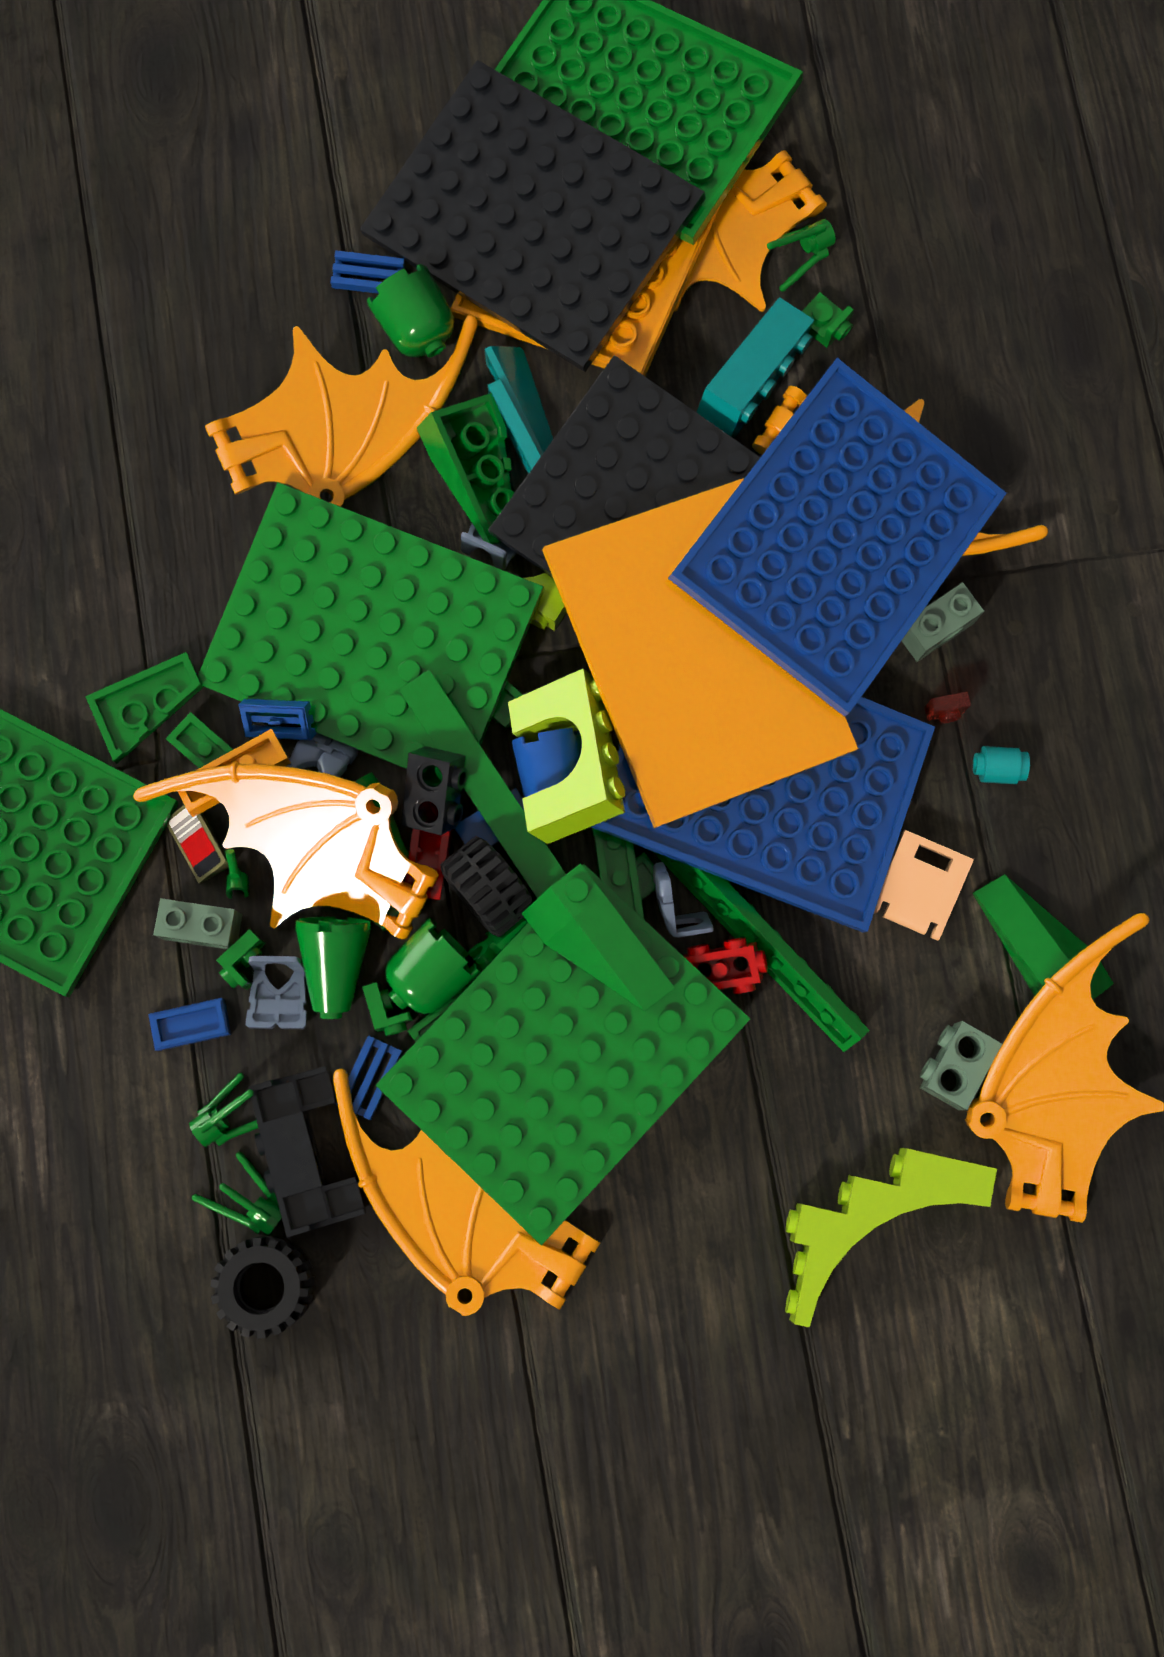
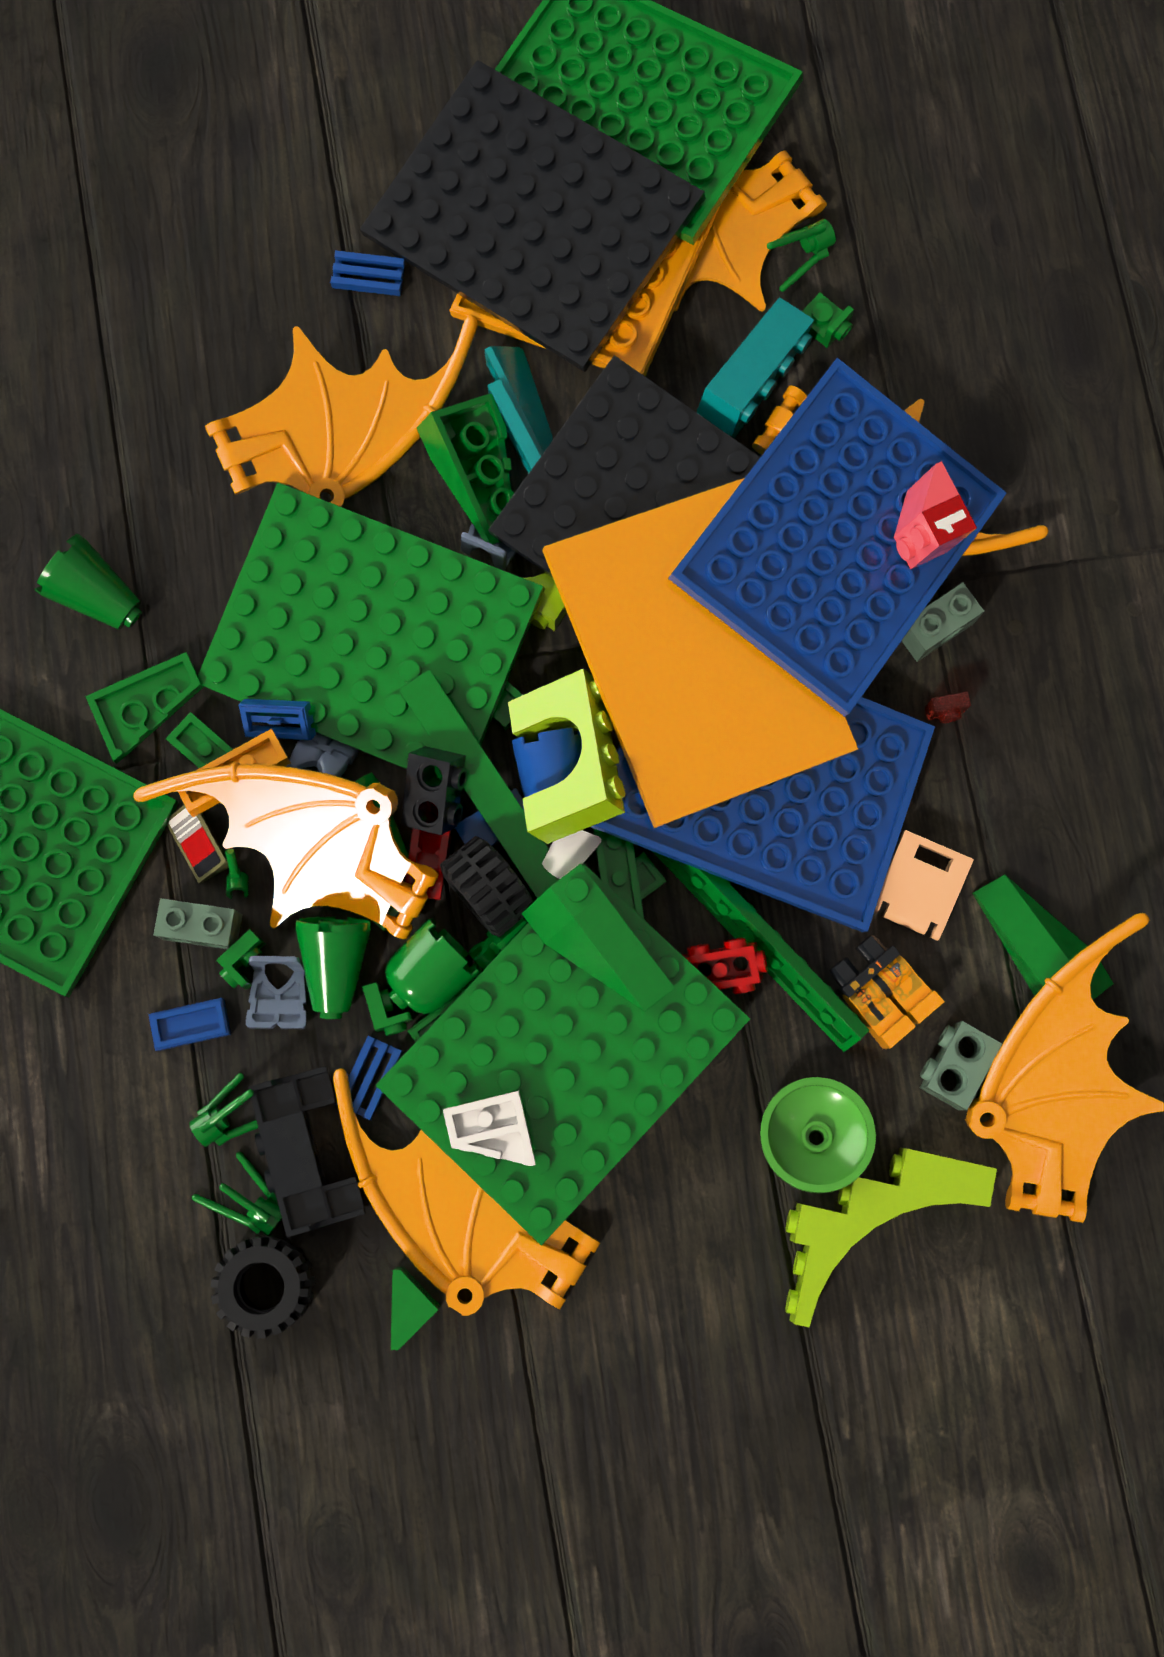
green cylinder [367,264,454,358] -> none
sand blue piece [653,862,714,938] -> none
teal brick [973,746,1030,784] -> none
none -> green cone [35,534,142,630]
none -> green slope [391,1267,441,1350]
none -> white wing [443,1091,536,1166]
none -> white sticker [542,830,601,879]
none -> bright green dish [760,1077,876,1193]
none -> hips [829,935,945,1049]
none -> coral slope [894,461,977,569]

